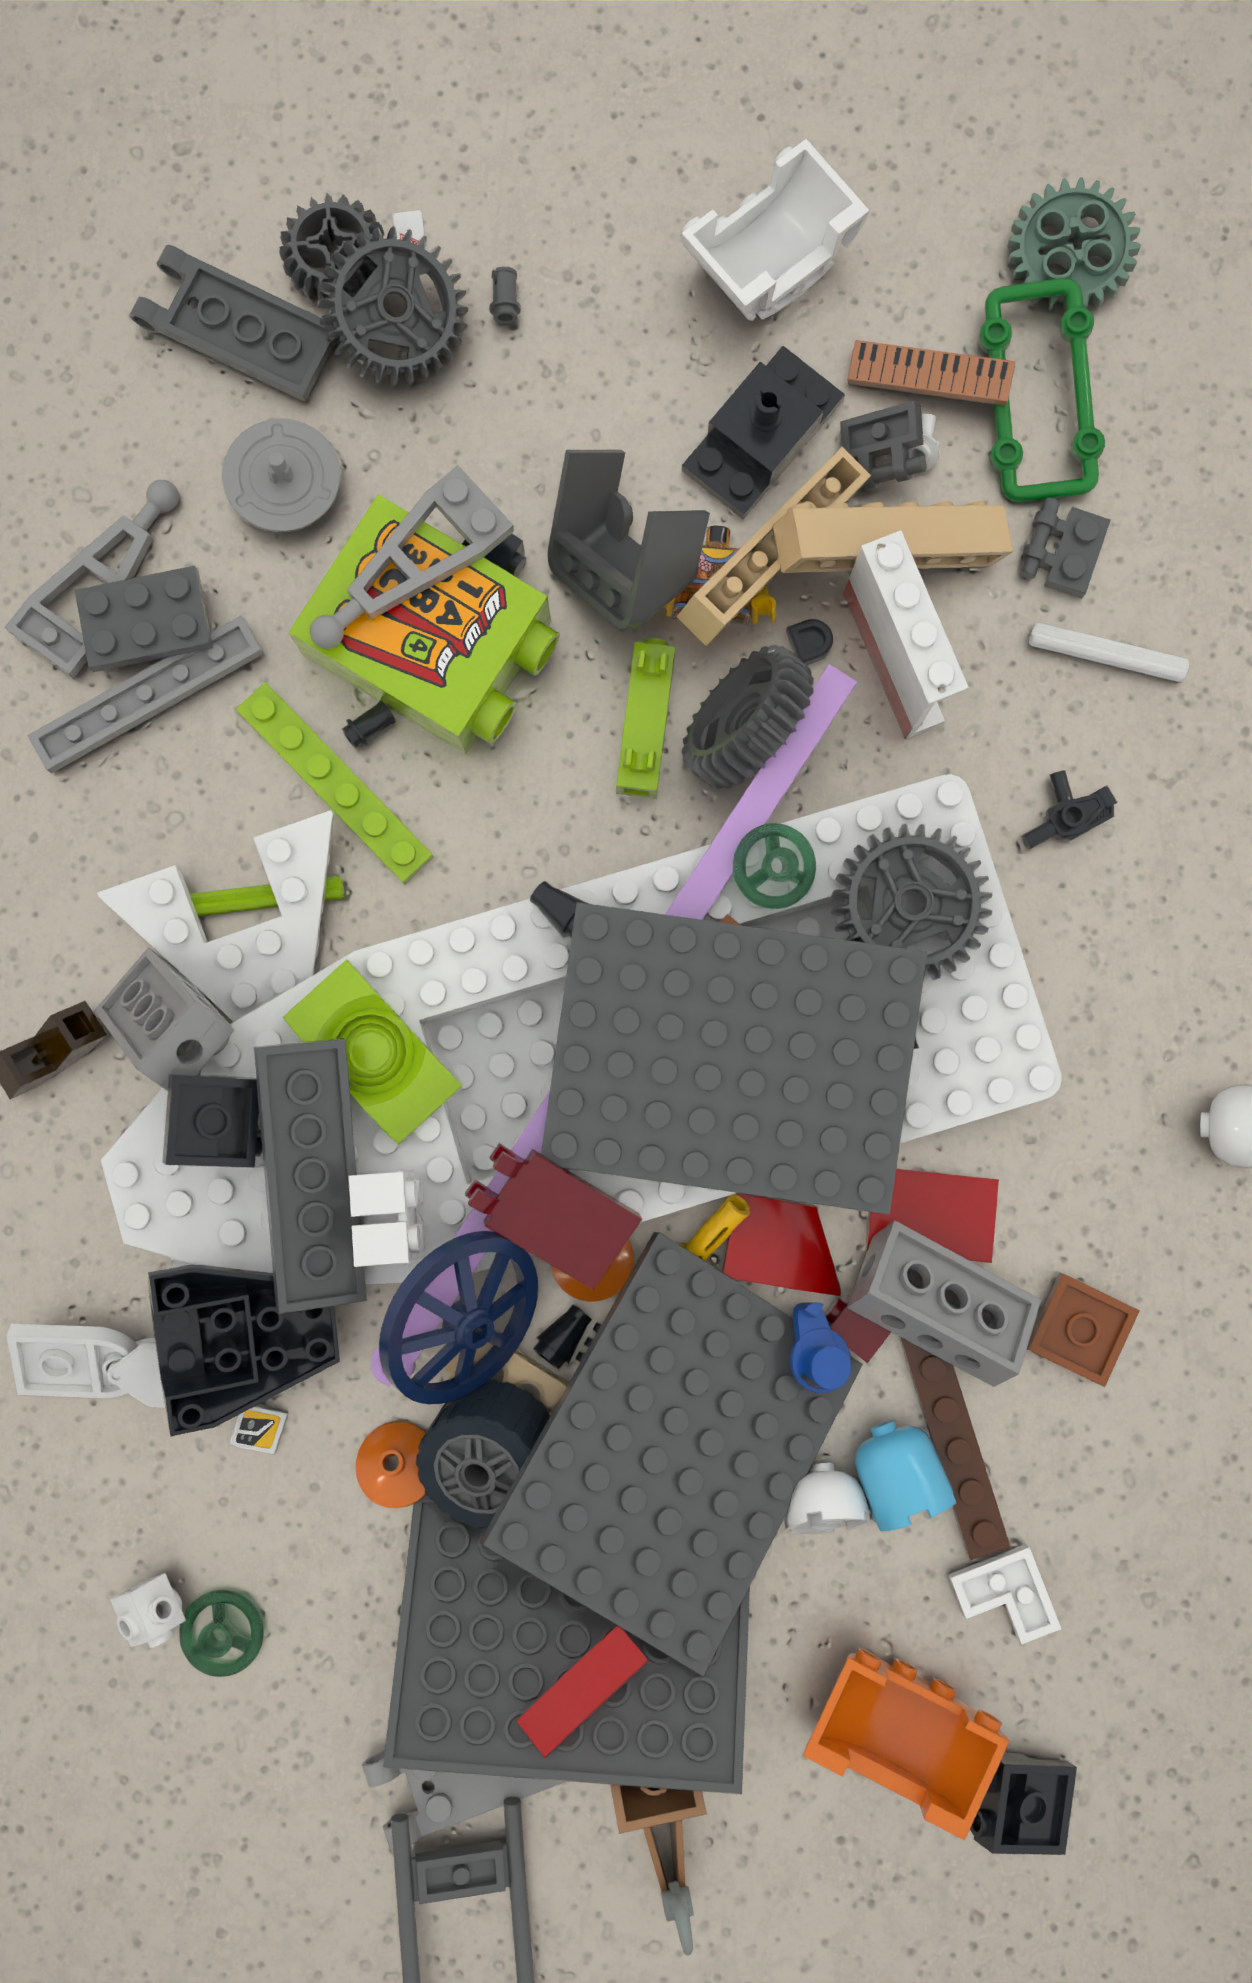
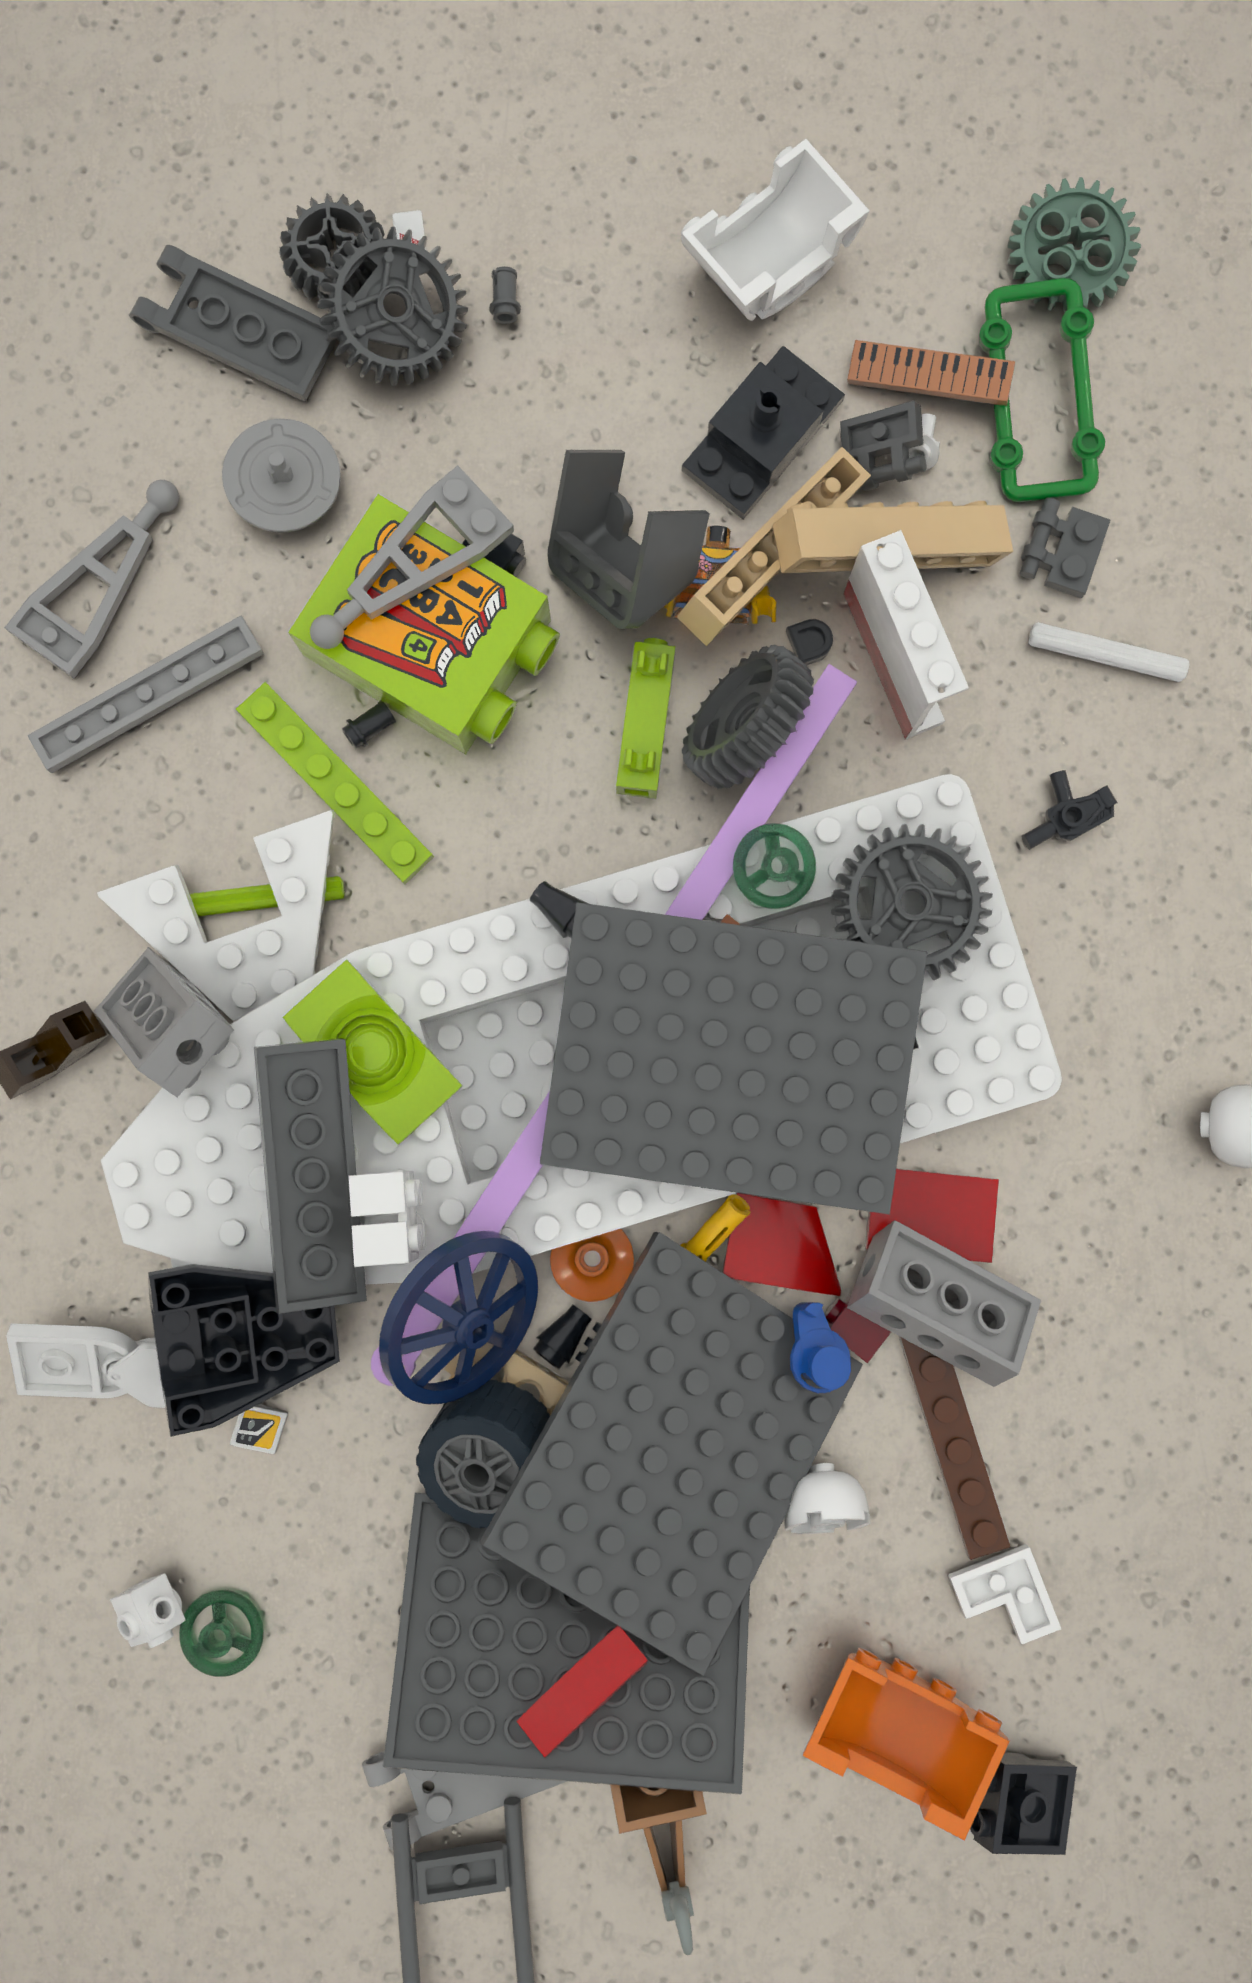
dark grey plate [75,565,213,672] -> none
black plate [162,1074,262,1168] -> none
orange dish [356,1422,426,1509] -> none
dark red tile [465,1143,642,1290] -> none
medium azure cylinder [854,1420,956,1532] -> none
dark orange plate [1027,1272,1140,1387] -> none

